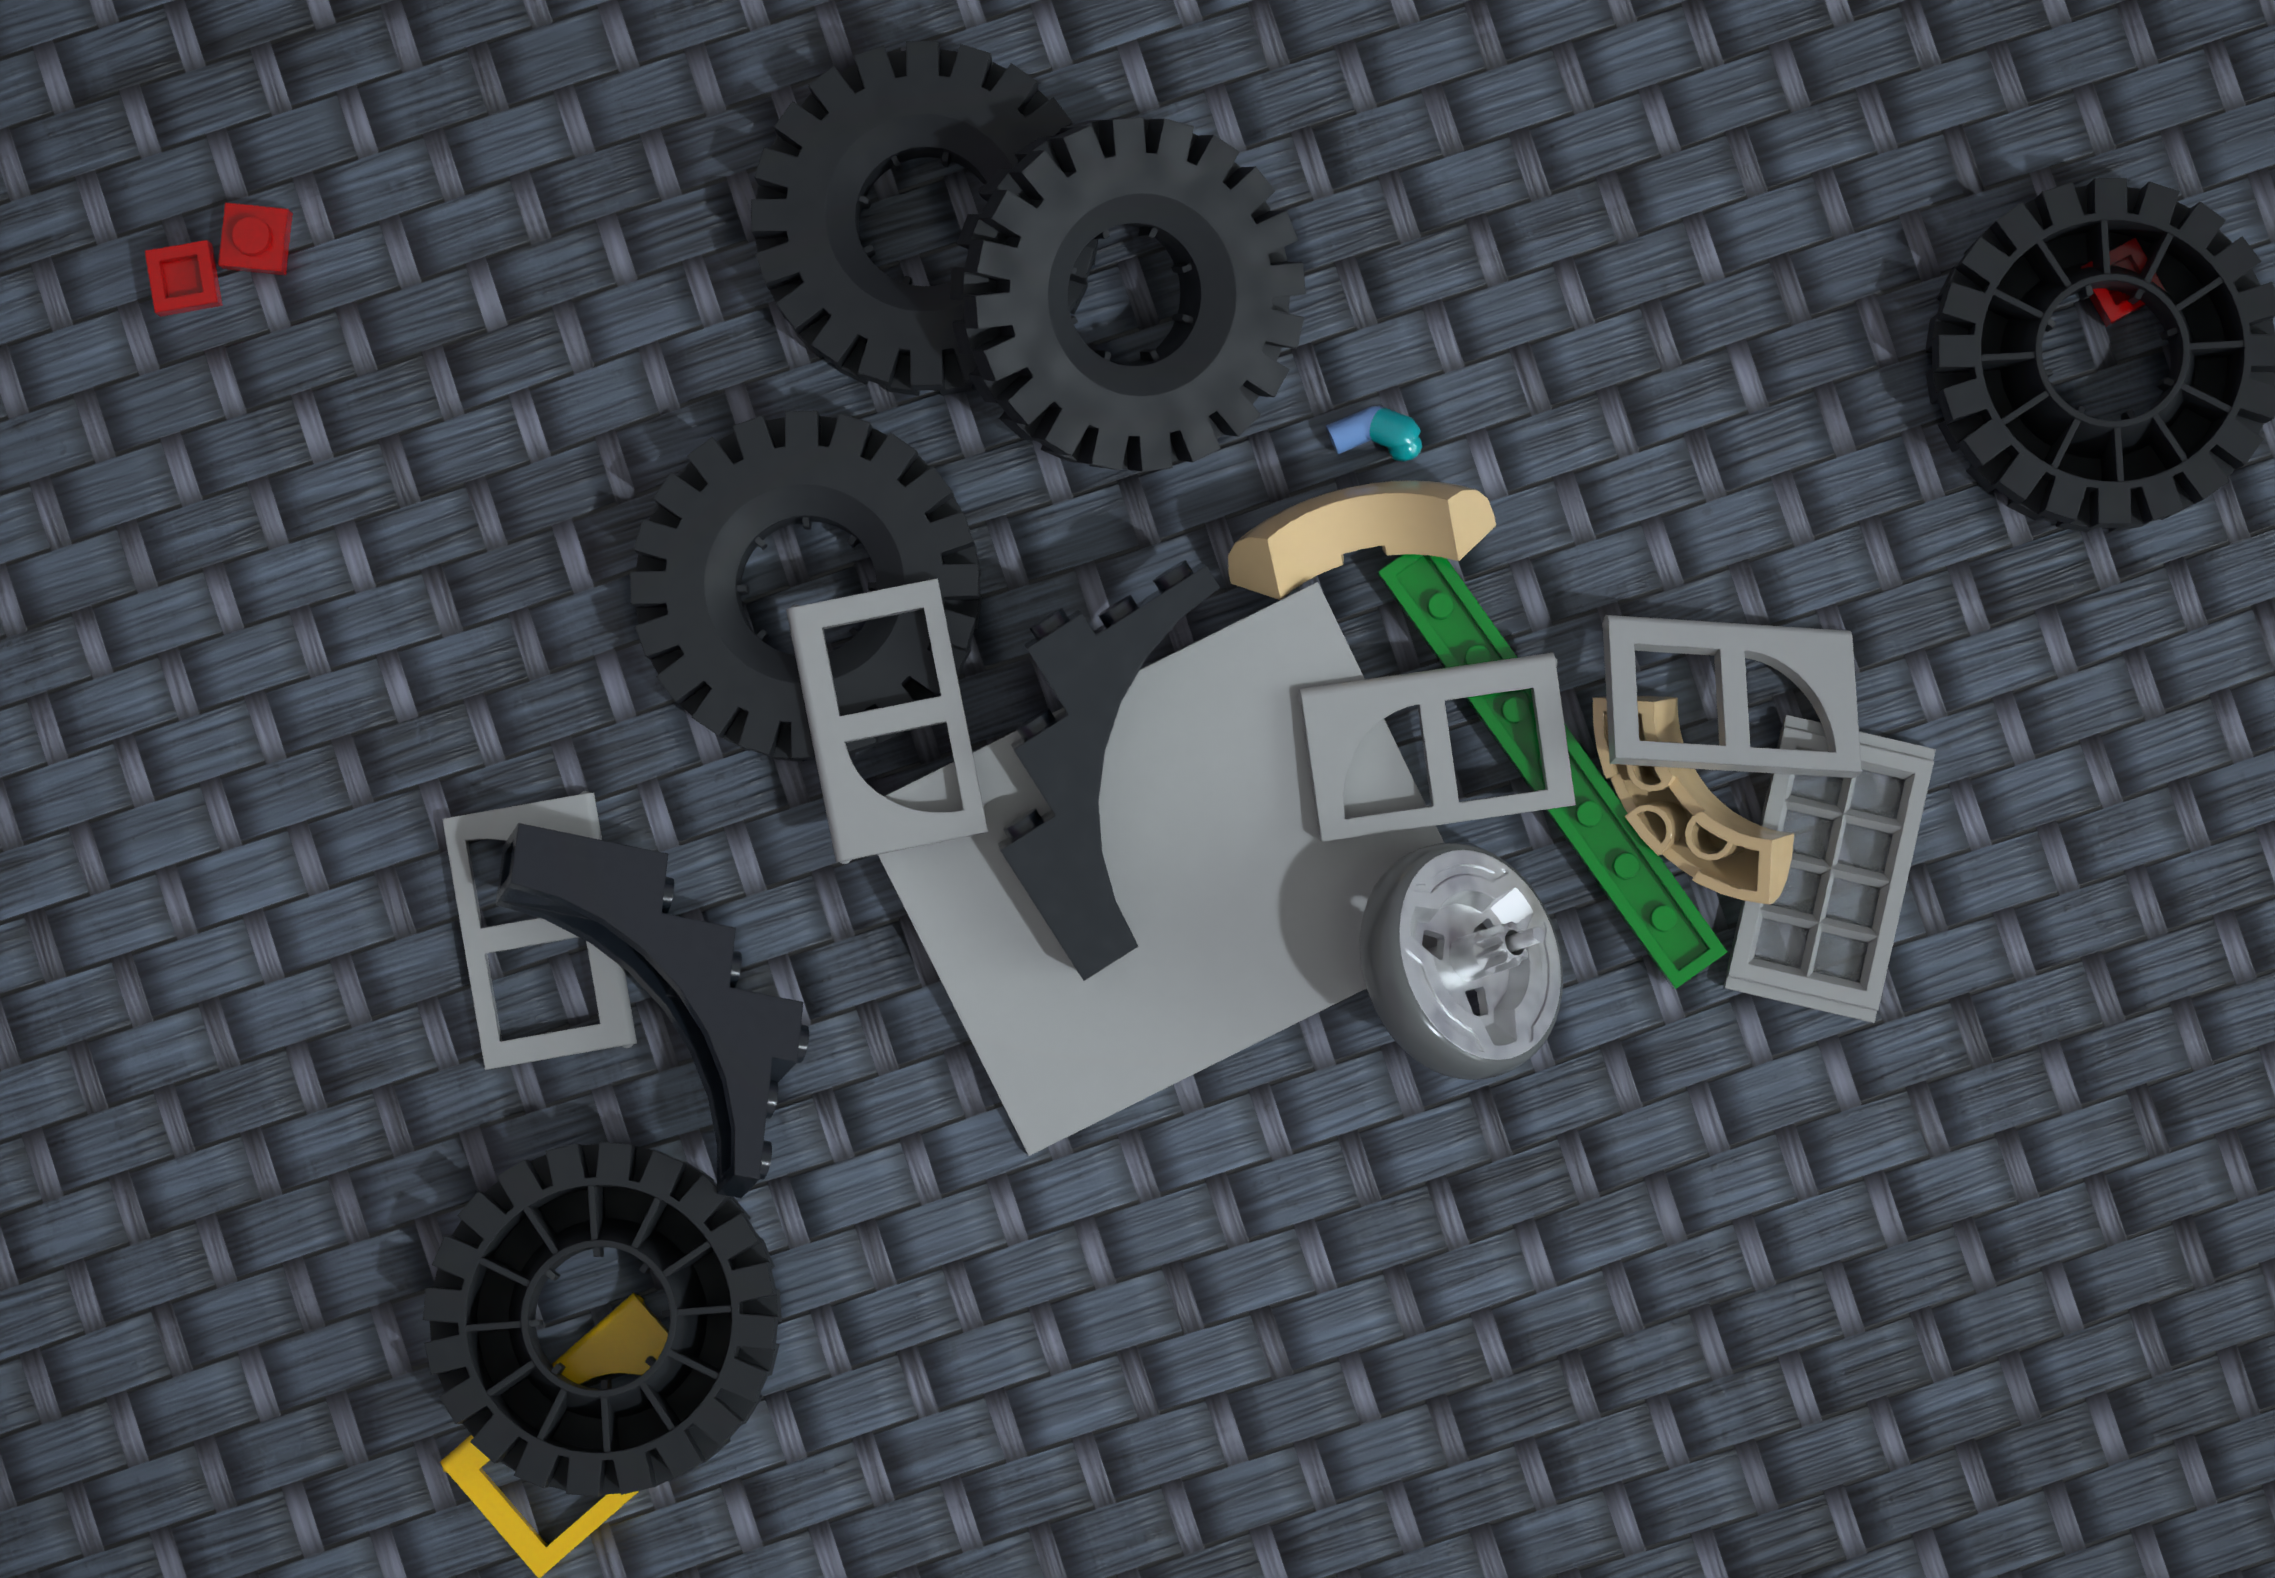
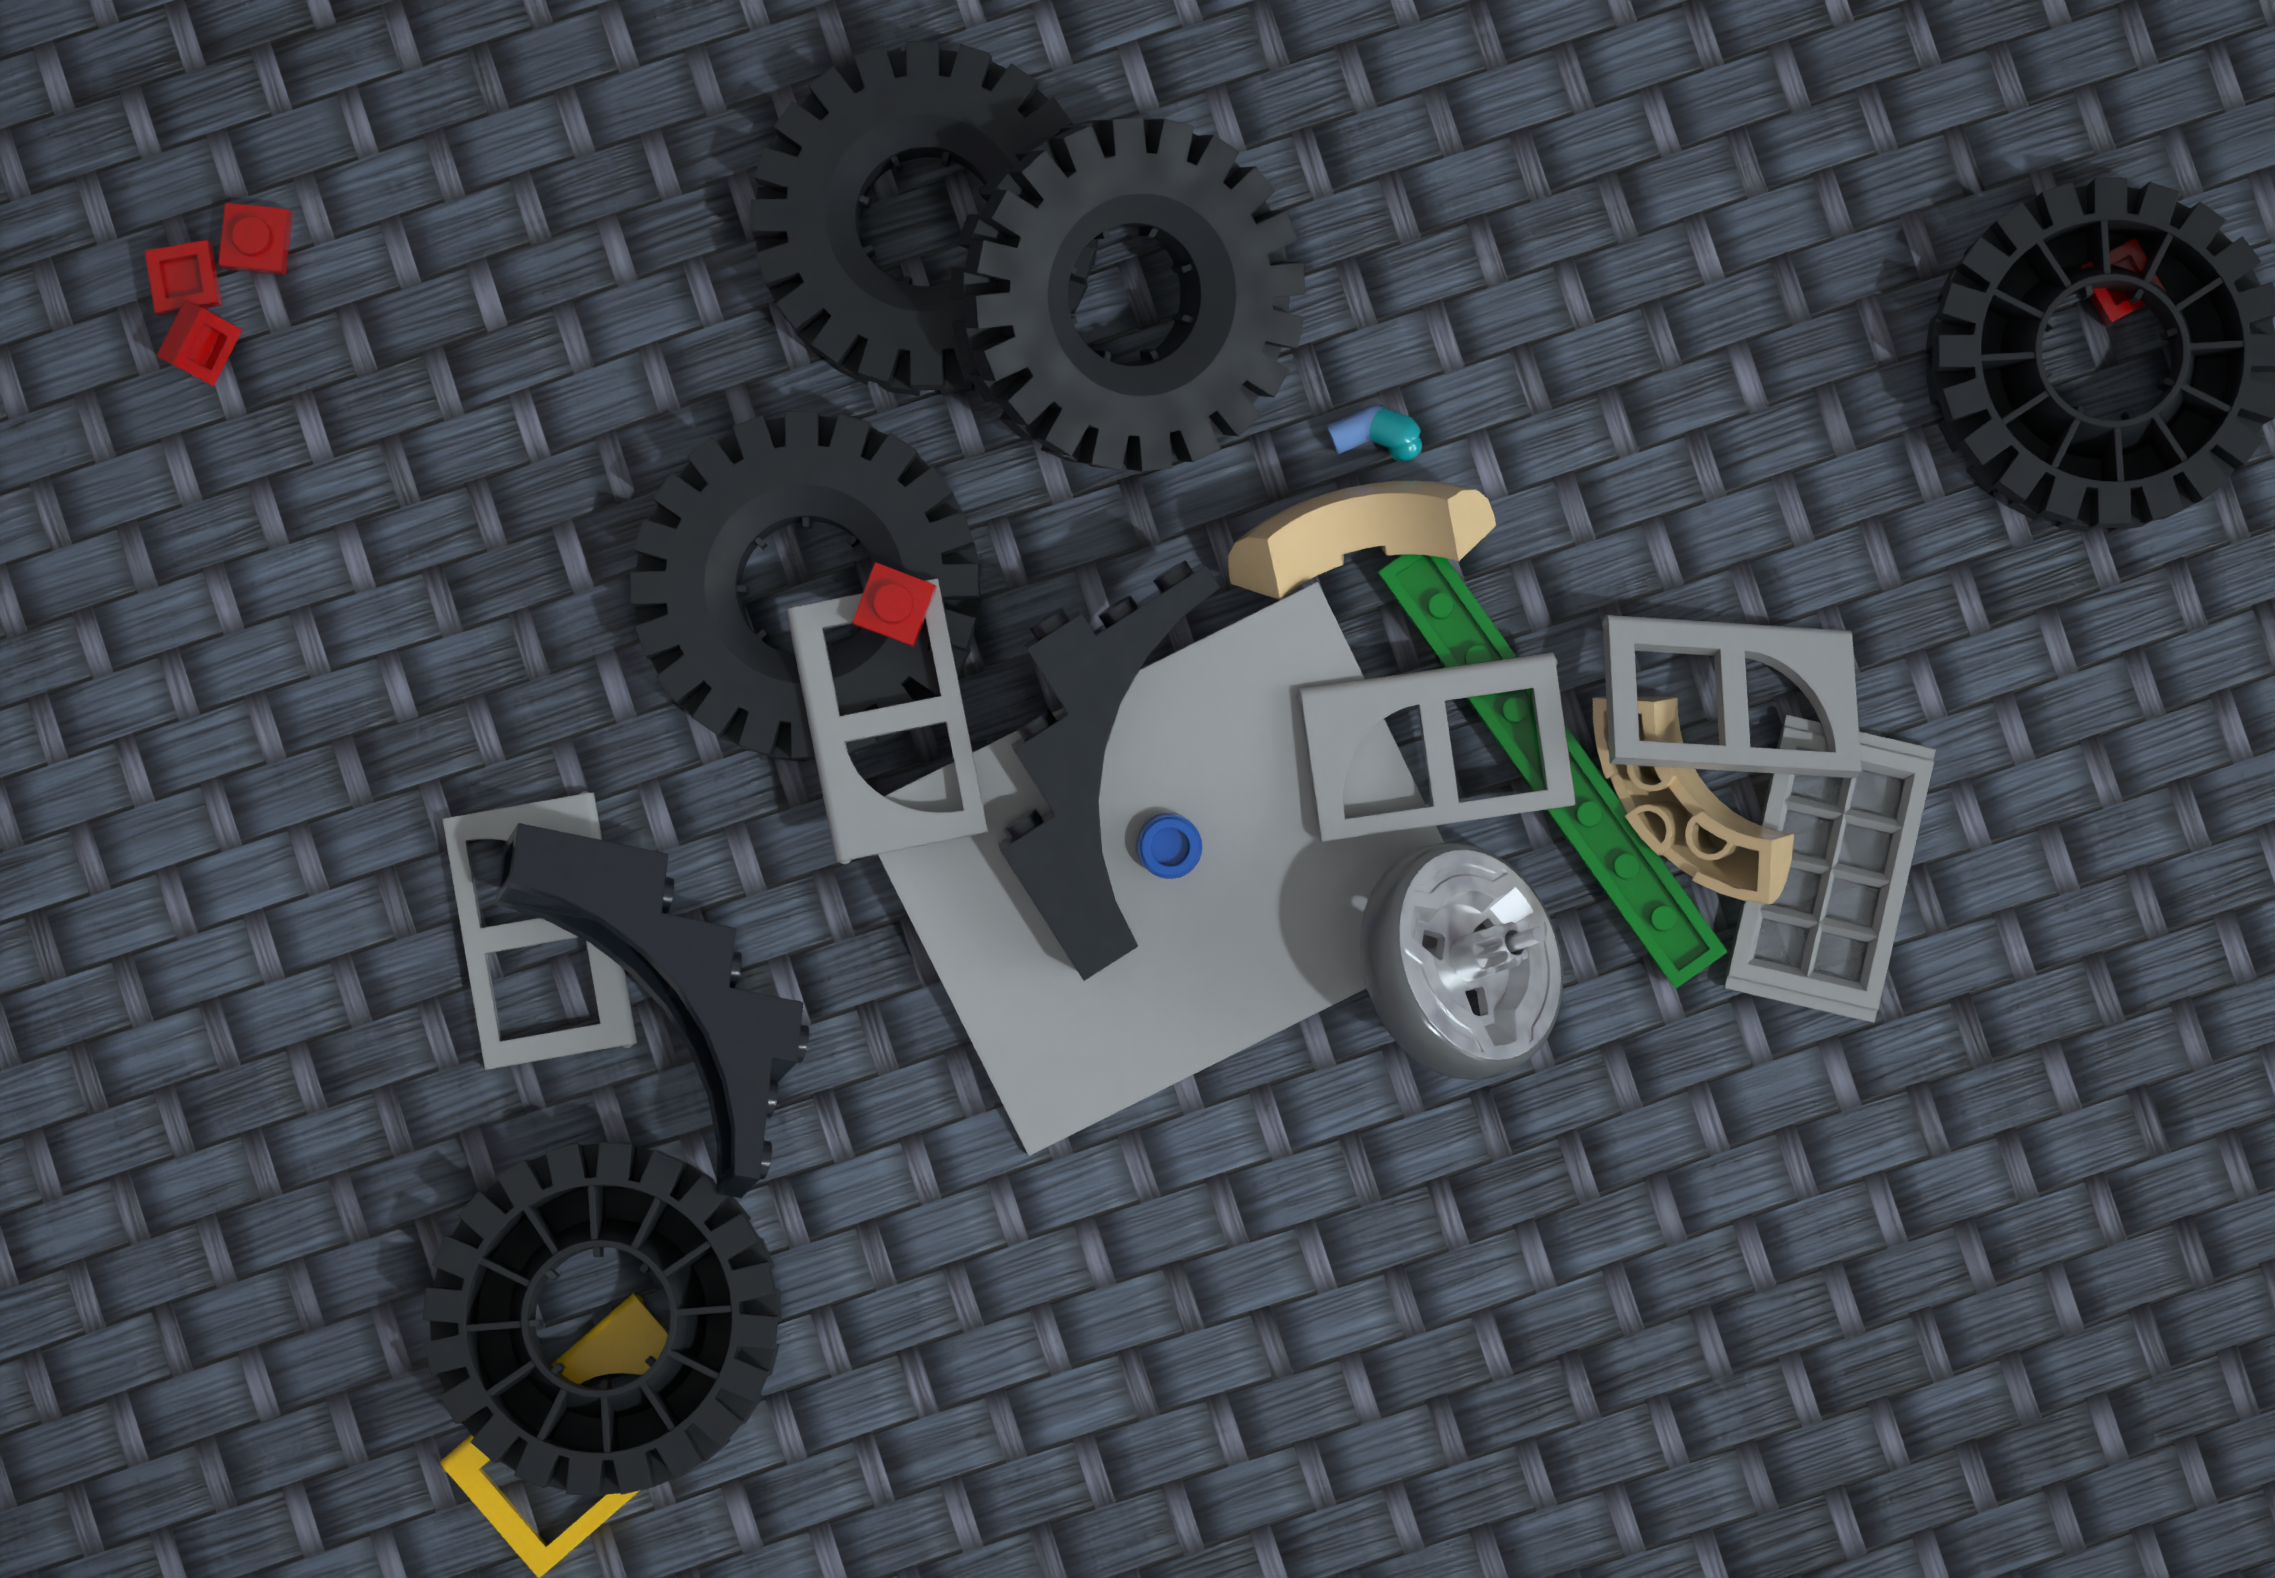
none -> red plate [156,300,242,386]
none -> red plate [852,562,937,648]
none -> blue tile [1137,813,1202,879]

